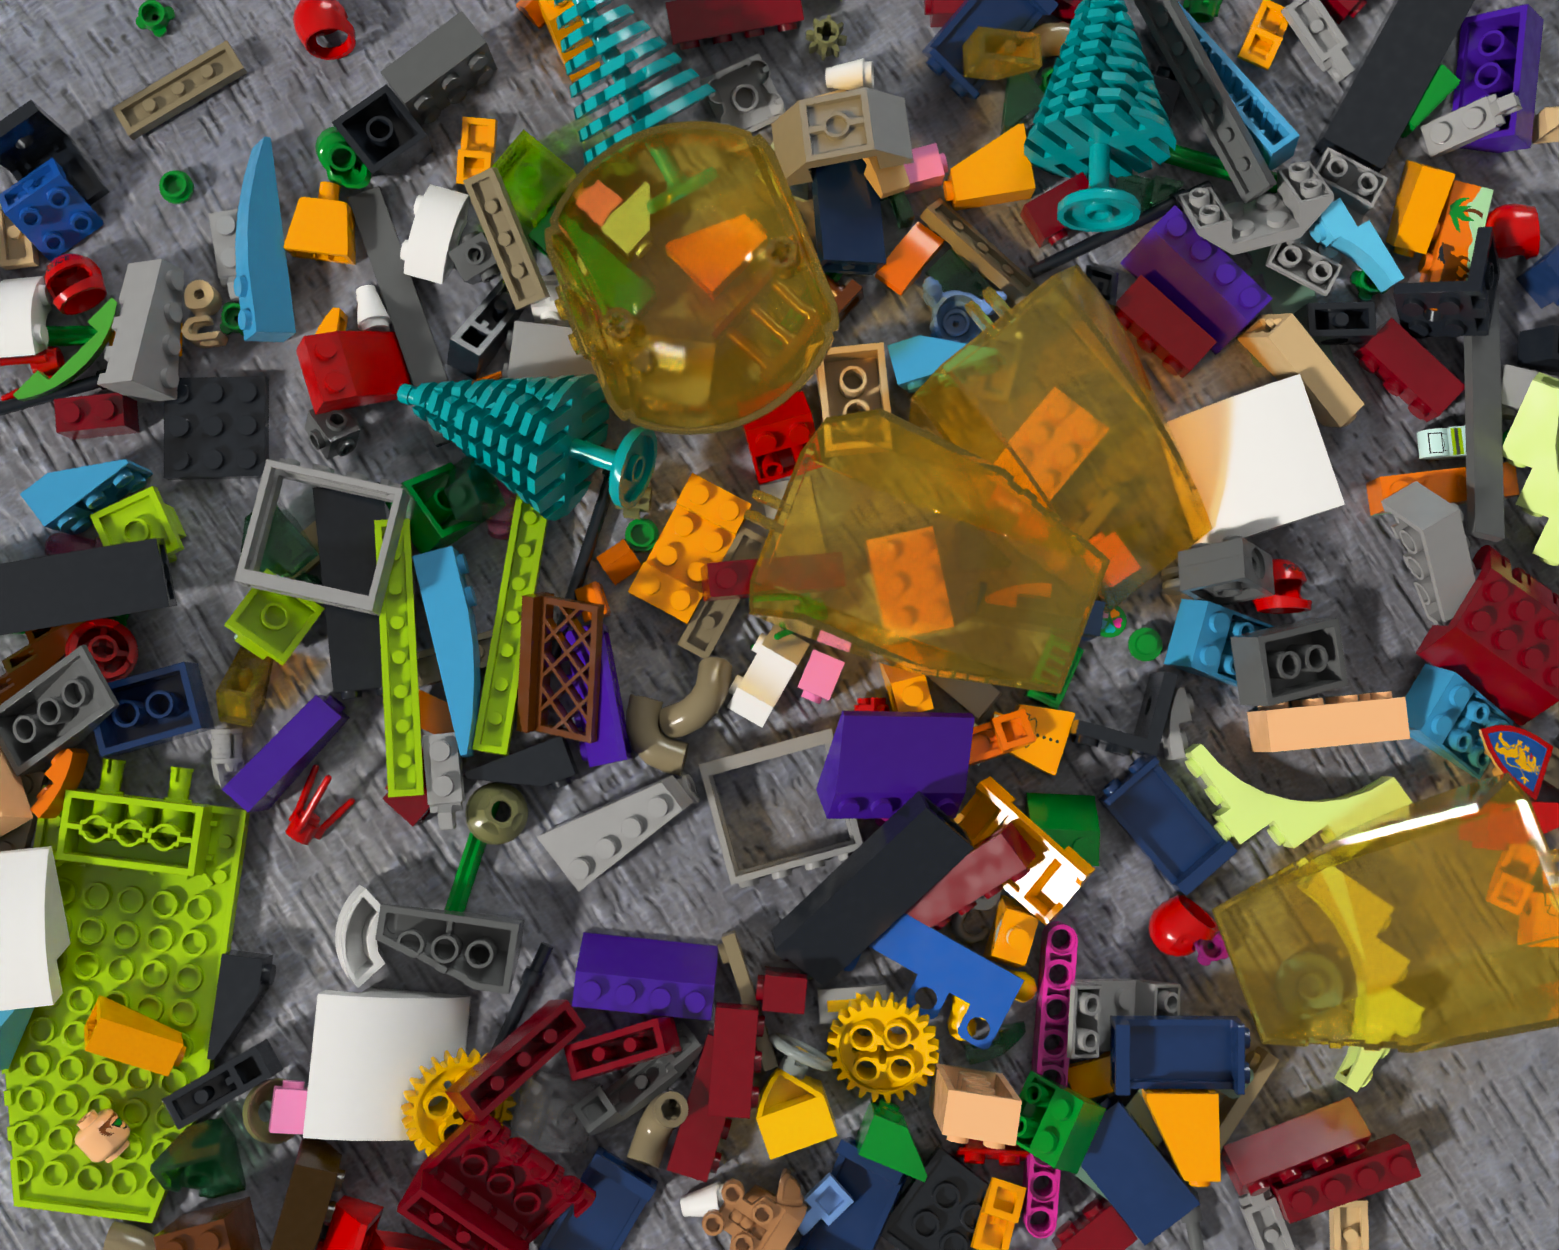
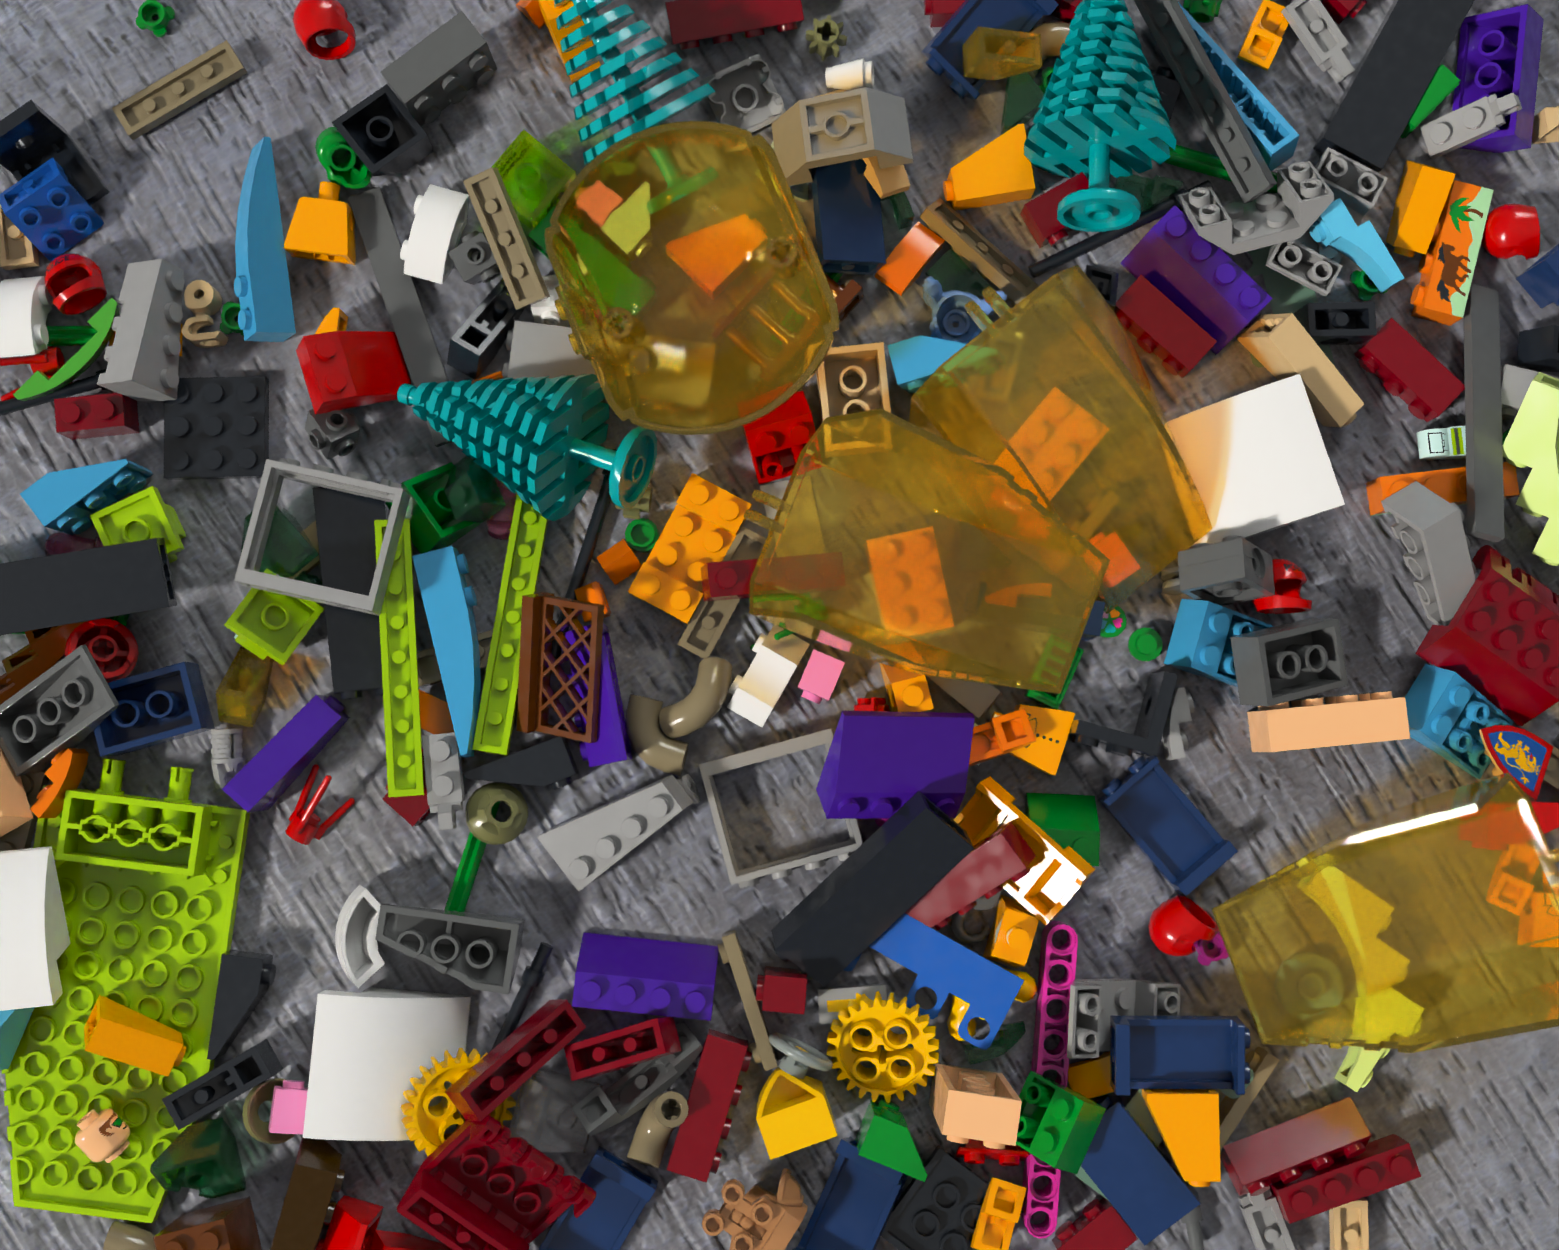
green plate [159,170,194,204] -> none
light grey hinge [208,209,240,304] -> none
white cone [356,285,391,332] -> none
light orange slope [456,116,498,185] -> none
white cone [680,1181,724,1217] -> none
dark red brick [707,1002,765,1119] -> none
medium blue plate [798,1172,854,1236] -> none
bright pink brick [903,143,948,195] -> none
yellowish green arch [1184,744,1414,853] -> none
black bracket [1393,227,1500,338] -> none

